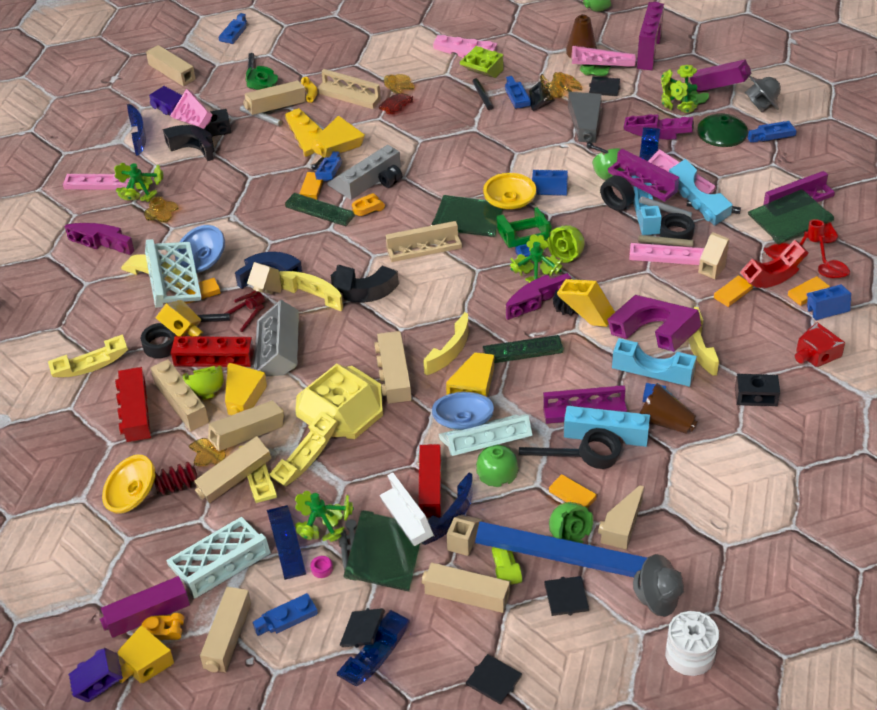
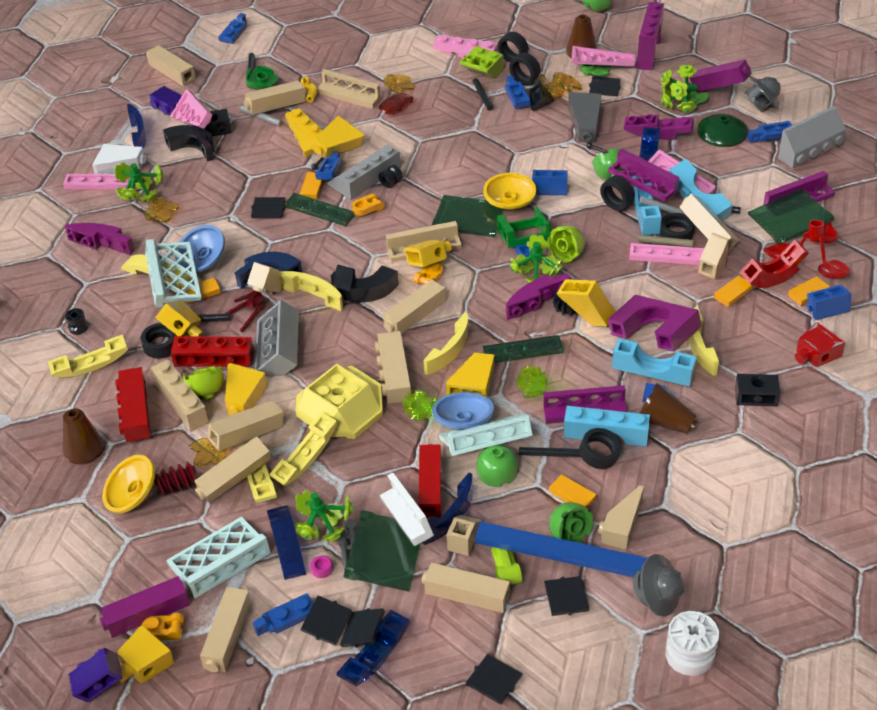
none -> reddish brown cone [62,408,104,465]
none -> black wheel [65,308,88,335]
none -> white slope [92,144,146,174]
none -> black piece [251,197,285,218]
none -> black piece [300,595,352,646]
none -> tan brick [383,279,446,334]
none -> clear neon green brick [403,390,436,420]
none -> yellow torso [404,240,452,267]
none -> light orange plate [413,262,443,284]
none -> black tyre [497,32,529,62]
none -> black tyre [509,53,541,85]
none -> clear neon green brick [516,366,547,399]
none -> brick [679,194,739,253]
none -> light grey slope [778,106,846,168]

